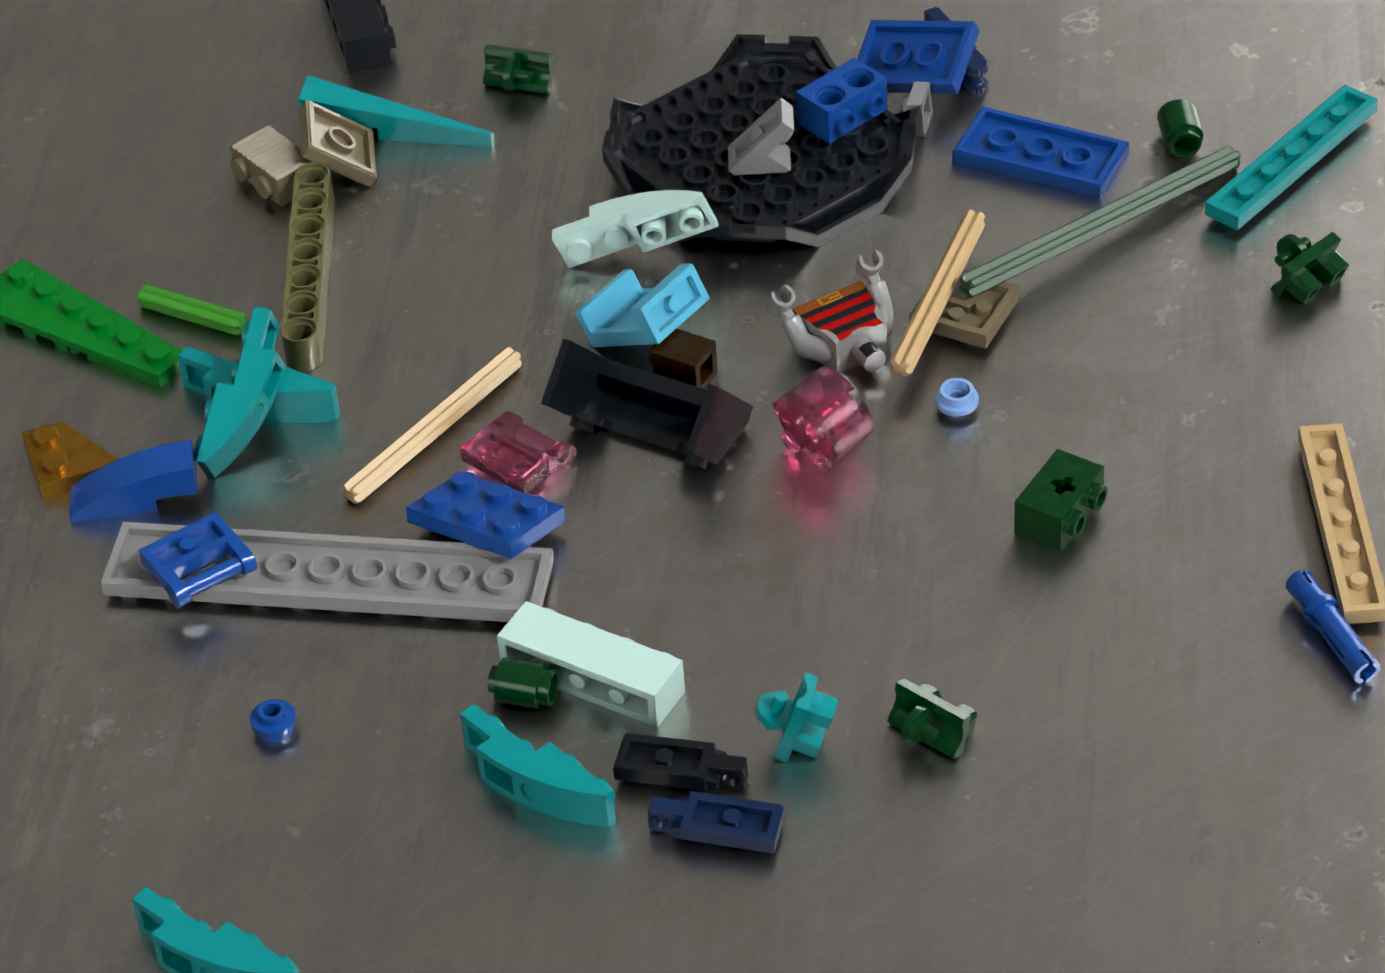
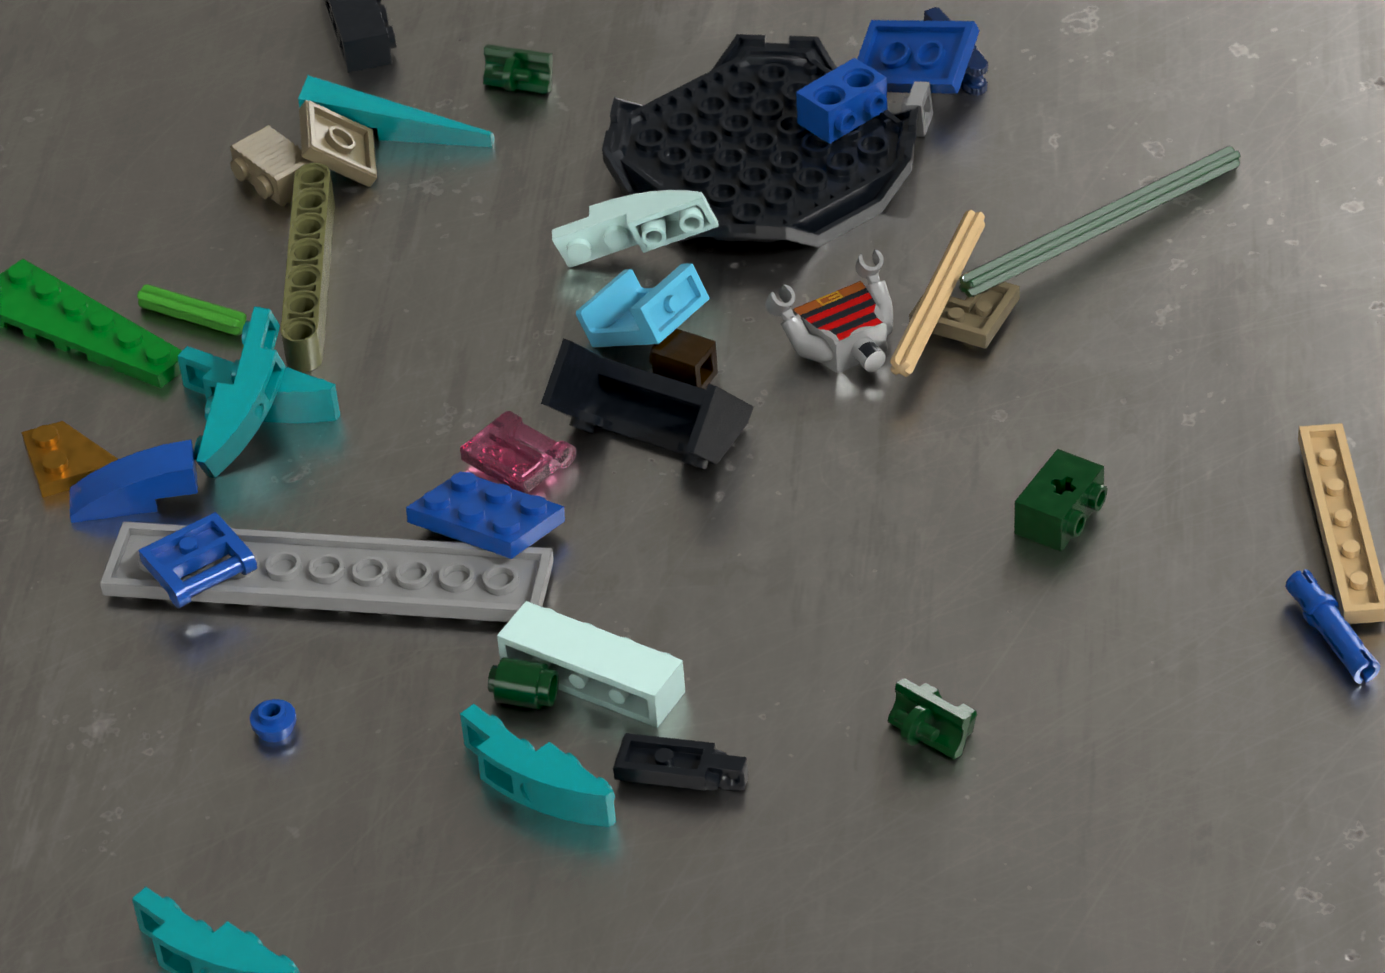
tan axle [342,347,522,504] -> none
dark blue hinge [648,791,784,853] -> none
light grey slope [728,98,794,175] -> none
teal hips [755,672,838,763] -> none
clear pink brick [773,367,874,472] -> none
light blue plate [936,378,979,417] -> none
blue tile [952,107,1129,199] -> none
dark green brick [1157,99,1203,158] -> none
teal plate [1204,84,1378,230] -> none
dark green hips [1270,232,1349,304] -> none

